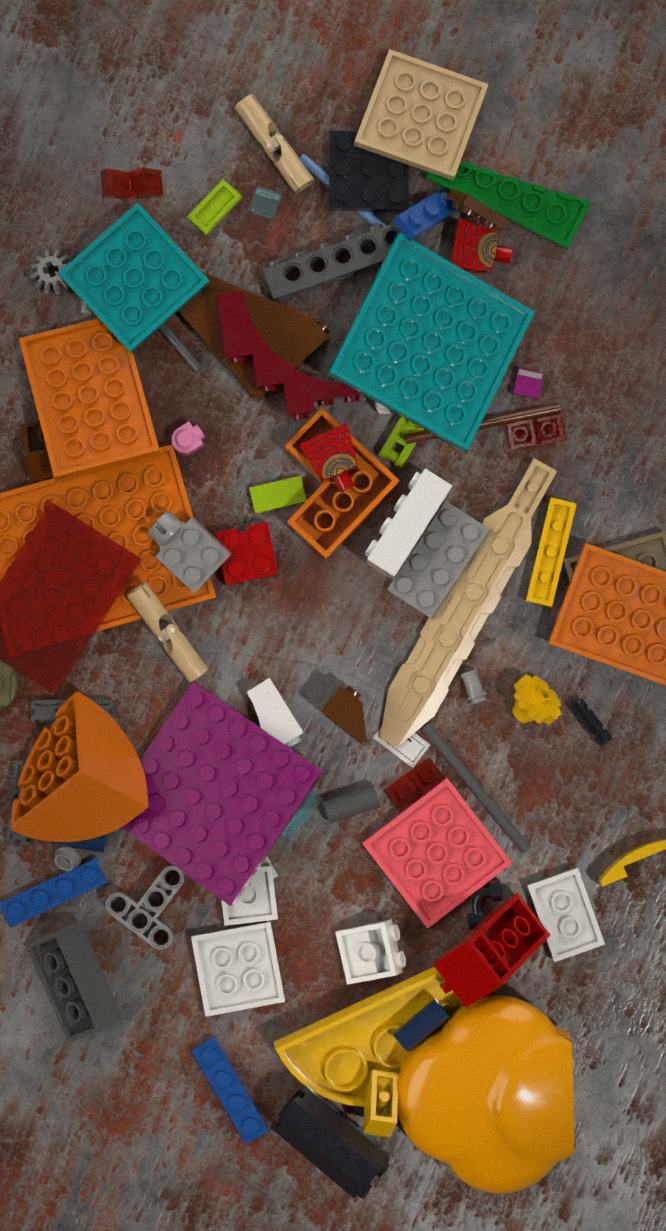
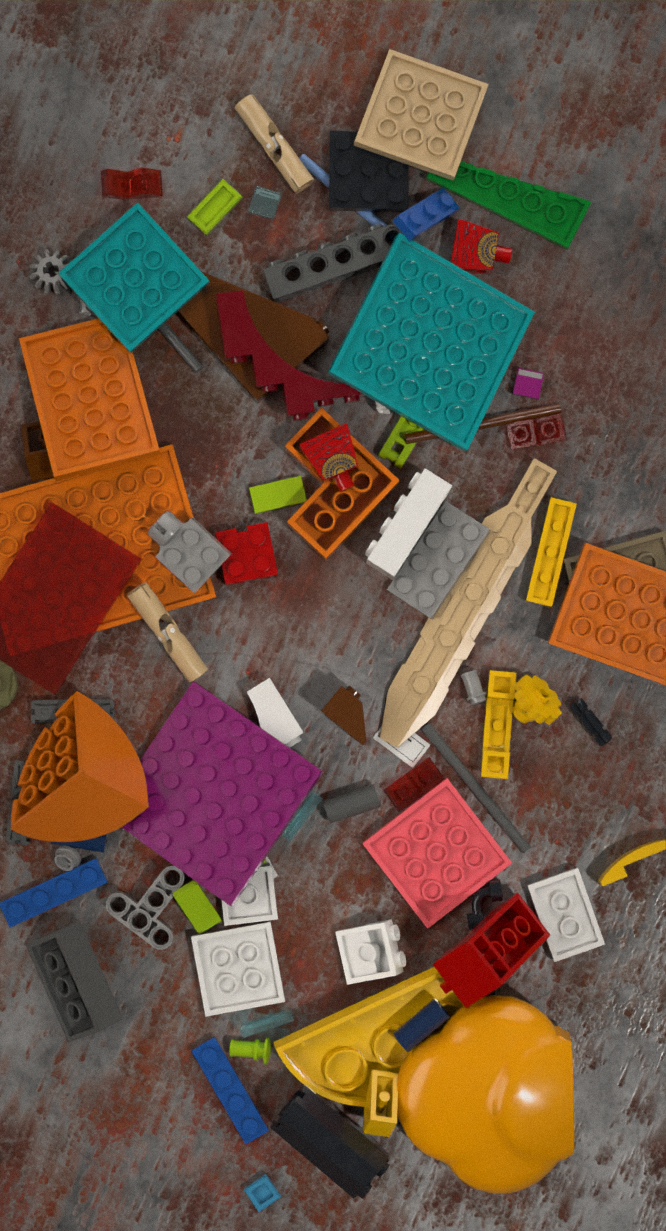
bright pink plate [172,422,205,455] -> none
reddish brown plate [446,188,511,231] -> none
none -> lime tile [172,880,222,934]
none -> lime pin [229,1037,271,1065]
none -> clear light blue tile [240,1008,295,1038]
none -> dark azure tile [244,1173,281,1212]
none -> yellow slope [481,670,516,780]

